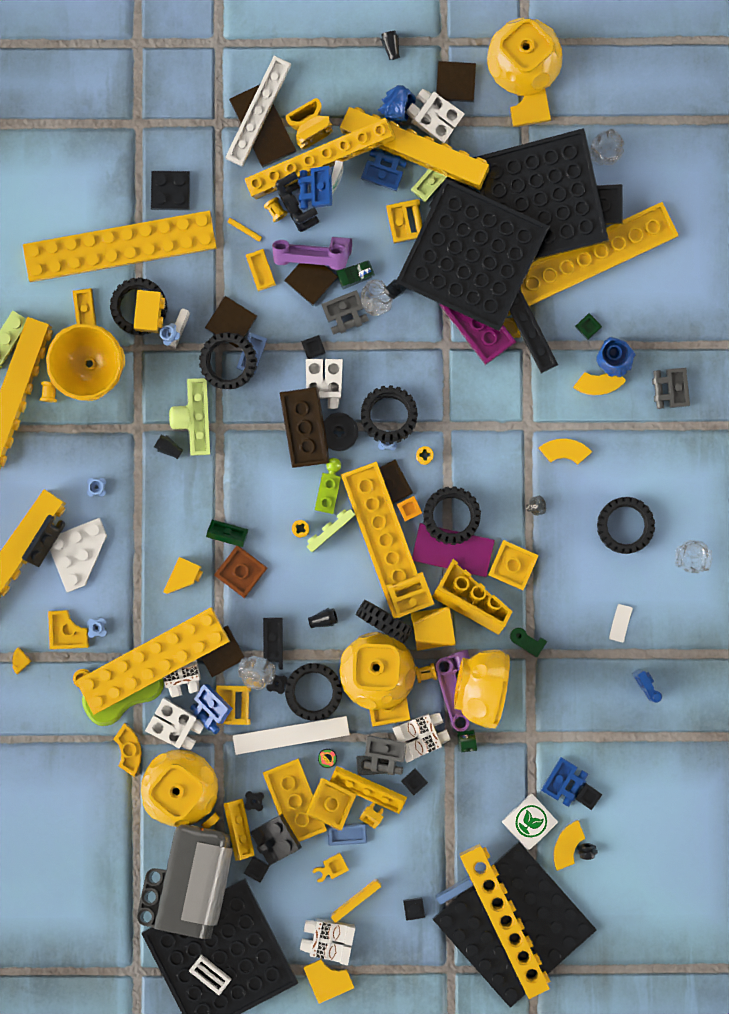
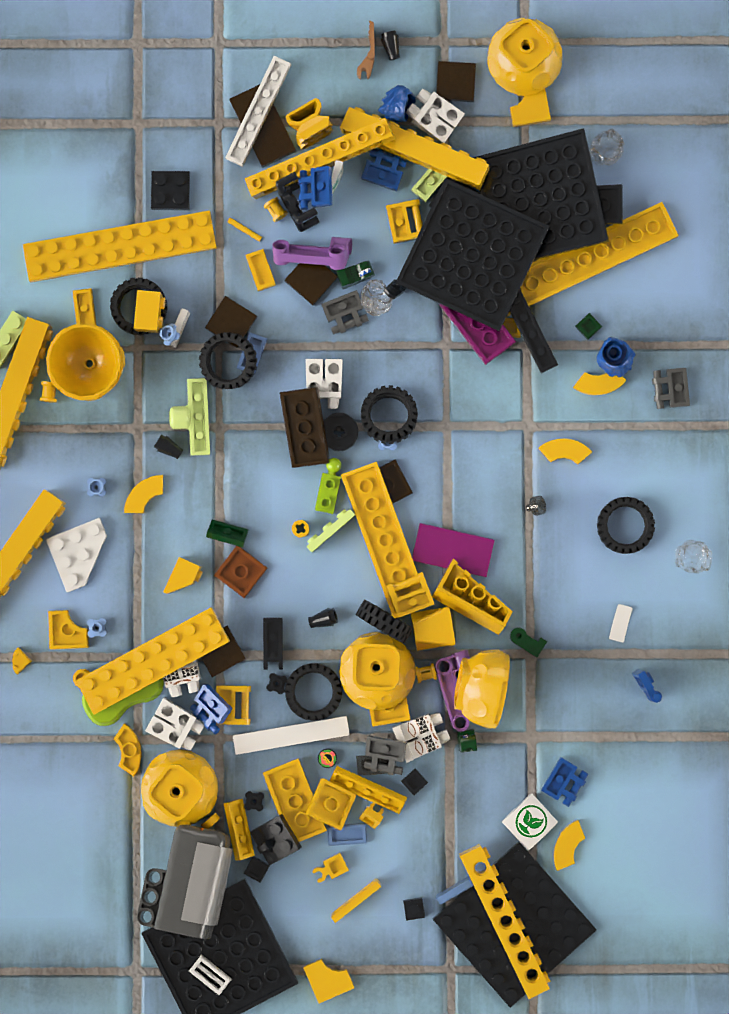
black hinge [22,515,65,567] -> none
clear hair [238,656,276,690] -> none
white hips [300,918,355,965] -> none
black tile [301,335,326,359] -> none
light orange tile [397,496,422,522] -> none
yellow bush [416,446,434,465] -> none
black tyre [423,486,481,545] -> none
yellow plate [488,540,539,591] -> none
black plate [576,783,602,810] -> none
black plate [577,843,598,860] -> none
none -> yellow tile [124,475,164,513]
none -> medium nougat arm [357,21,375,80]

